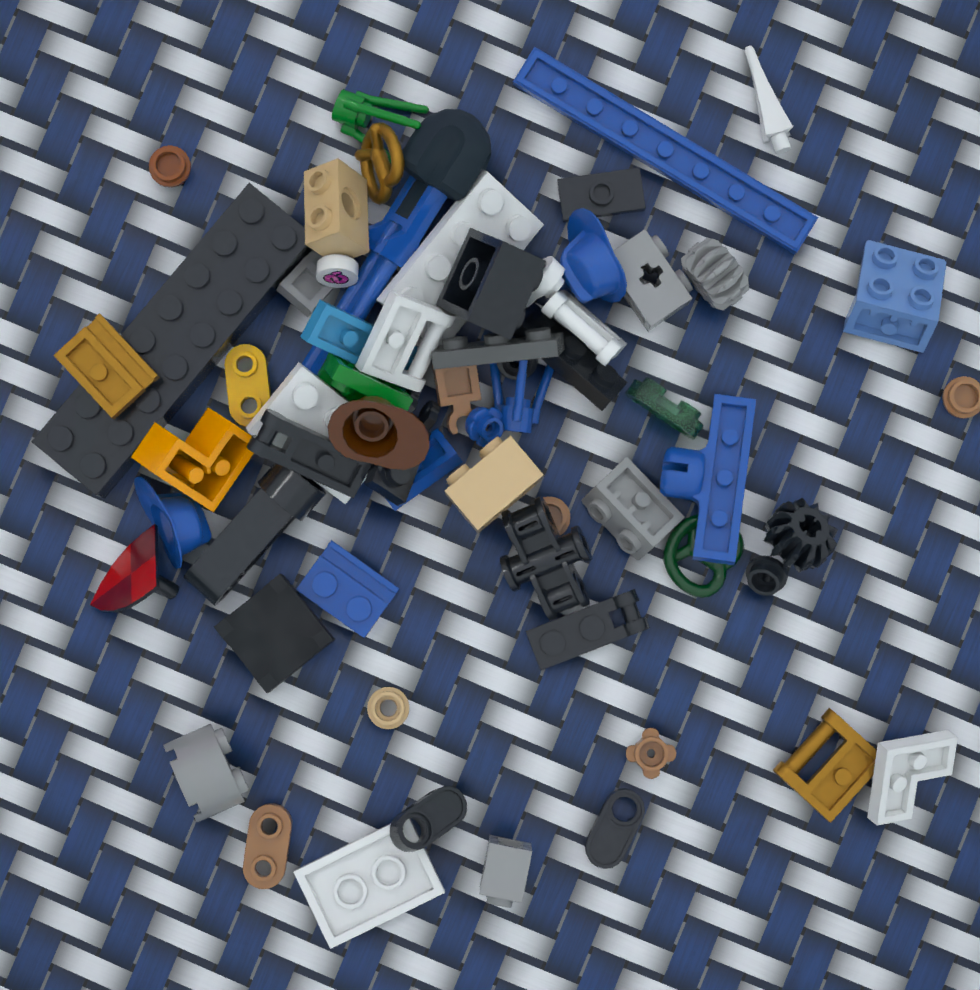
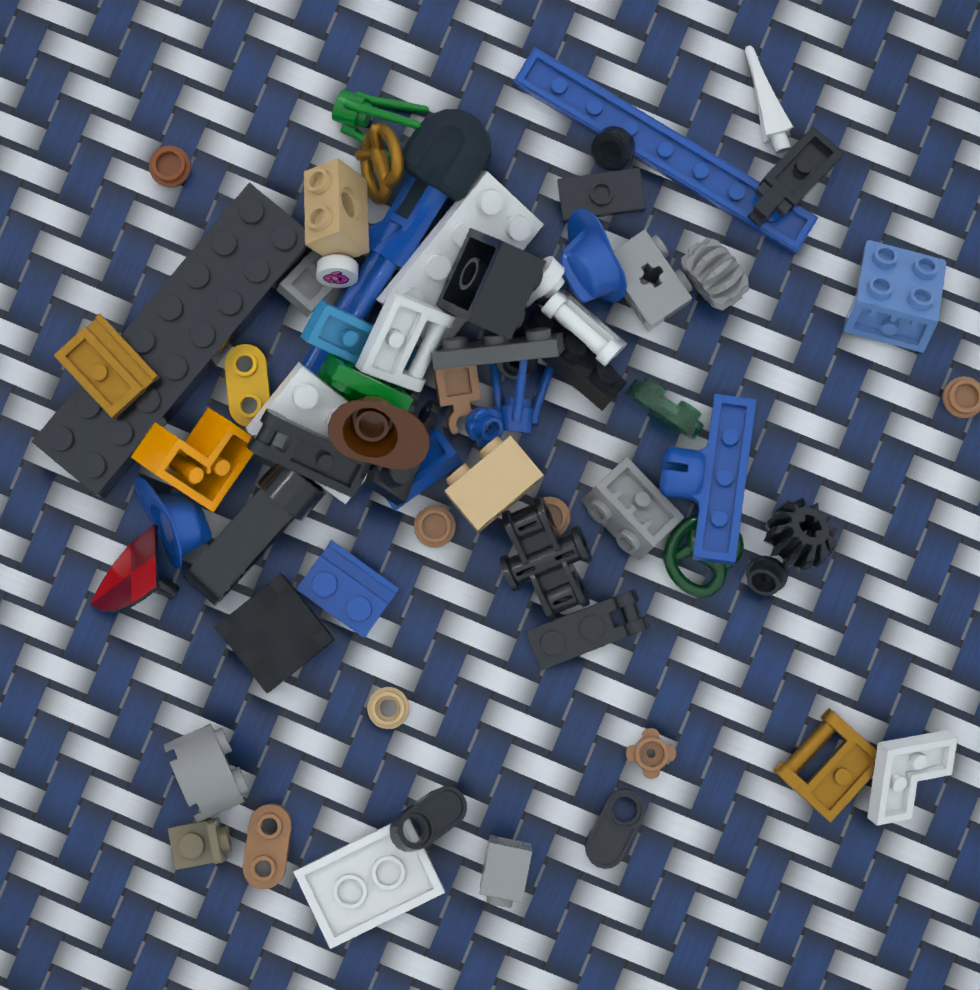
none -> dark tan bracket [168,817,232,870]
none -> medium nougat plate [414,506,456,548]
none -> black tile [591,126,635,170]
none -> black hinge [747,127,844,228]

